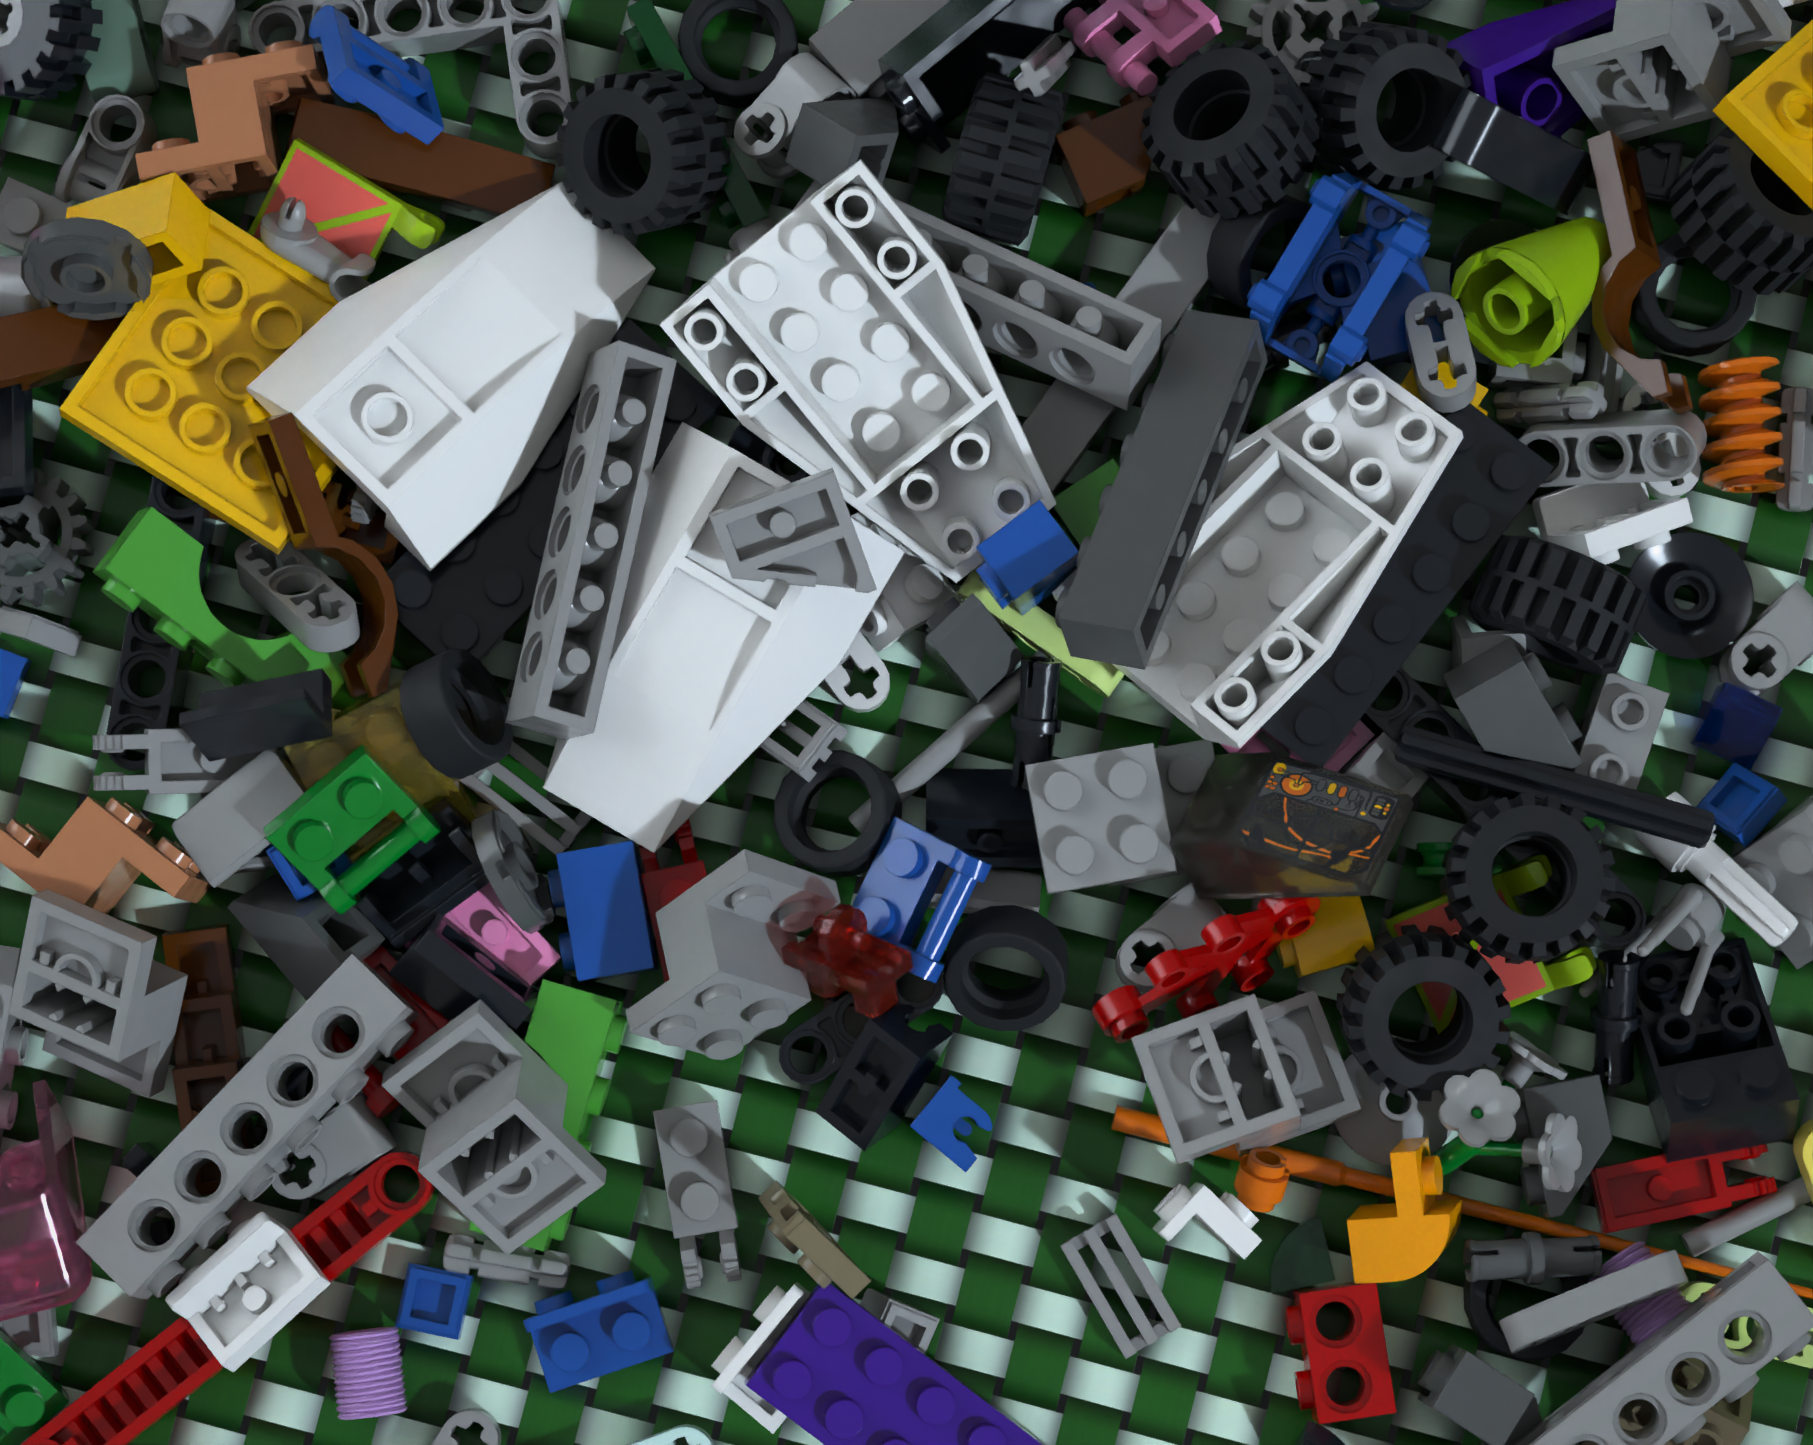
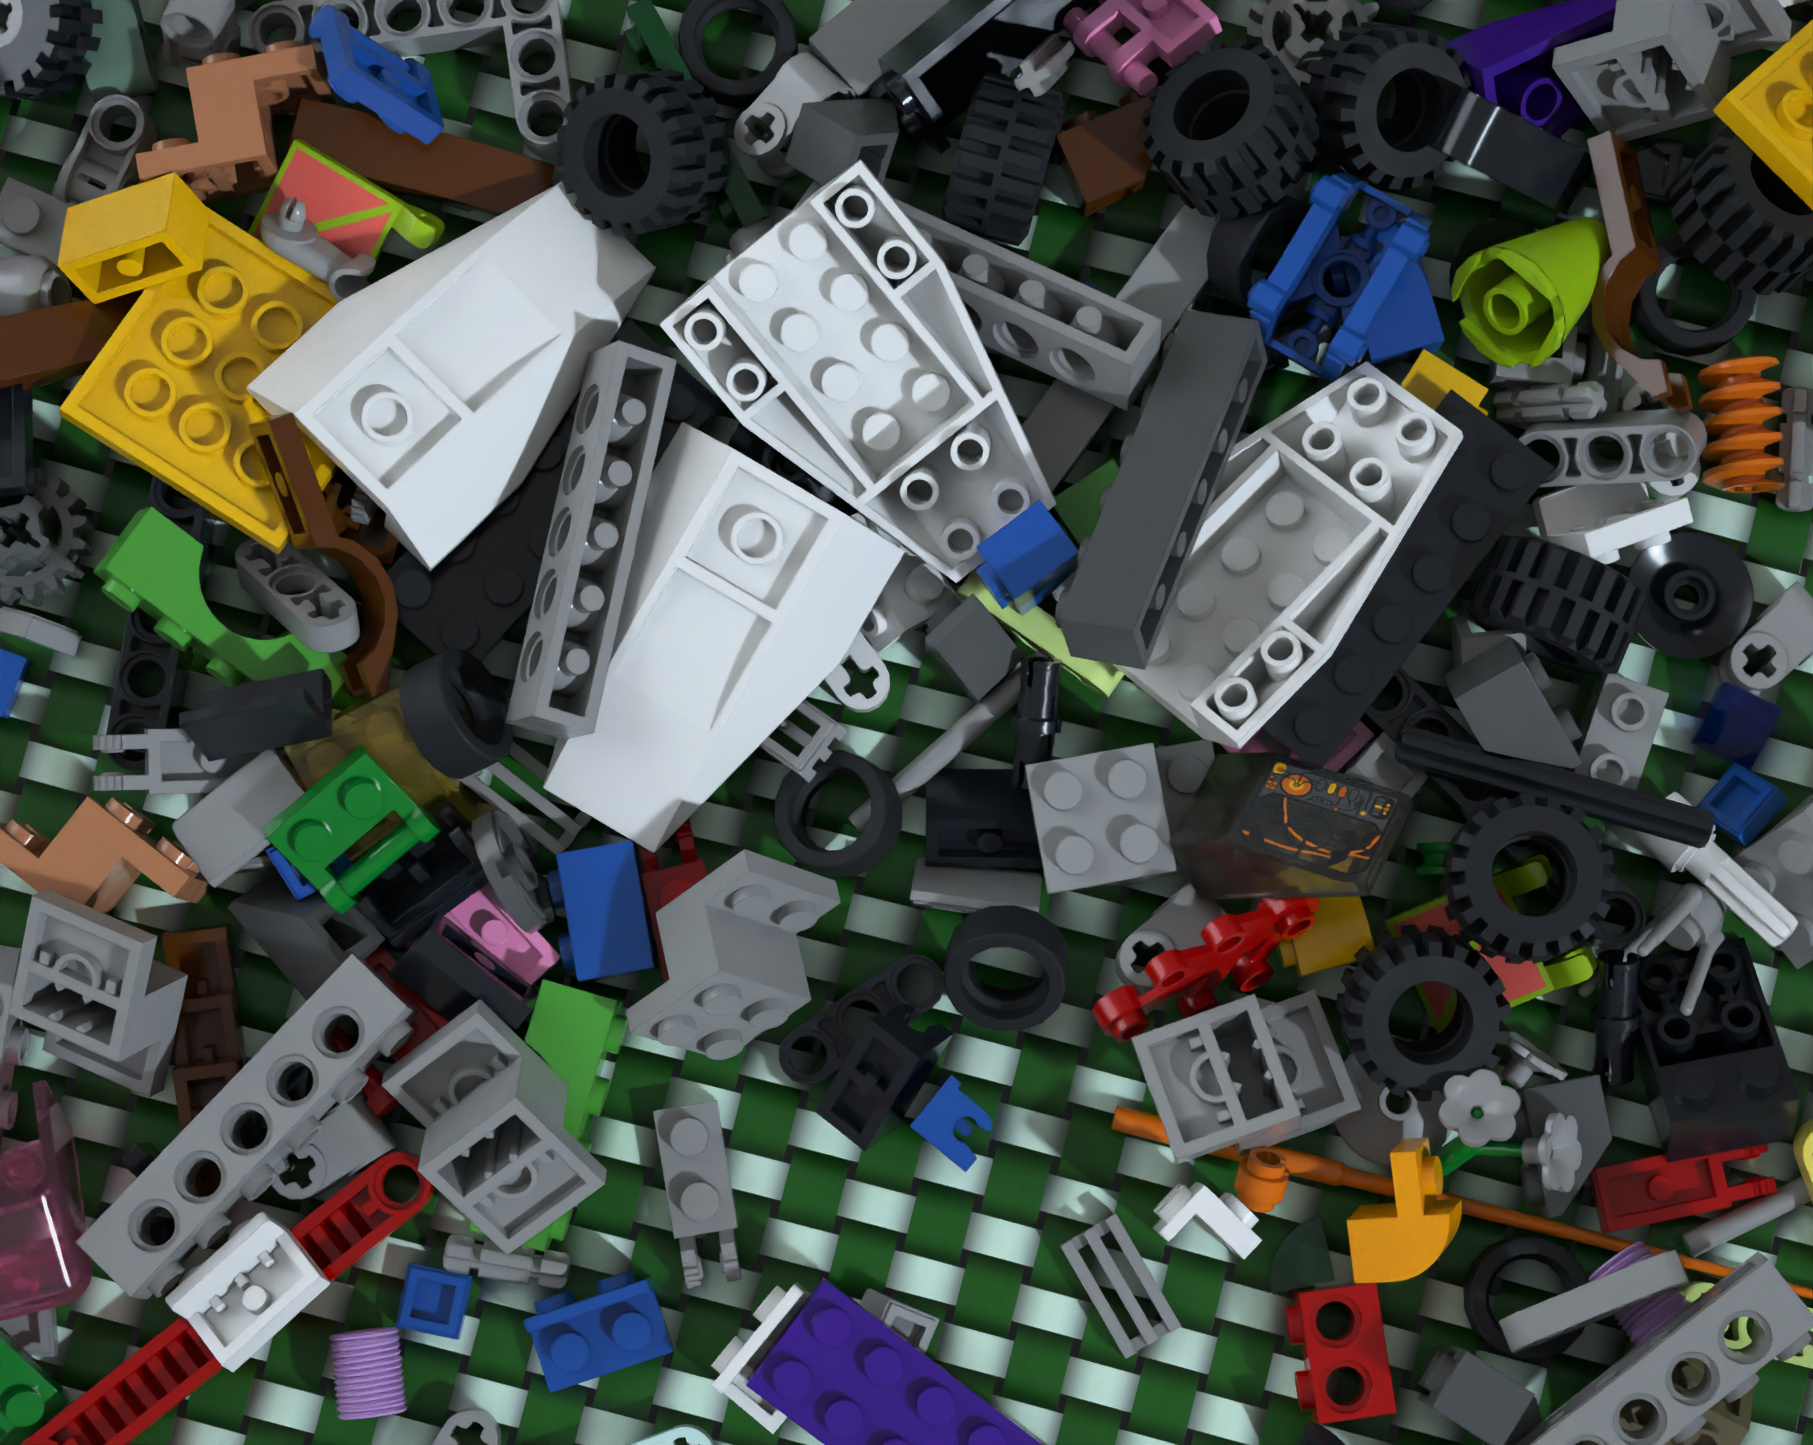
dark grey tile [21,217,153,321] -> none
light grey wing [709,468,877,593] -> none
dark tan wing [758,1180,871,1299] -> none
clear red hips [781,904,913,1018] -> none
blue plate [839,816,992,983] -> none
light grey beam [1405,292,1476,413] -> none
dark grey pin [1463,1232,1602,1285] -> none

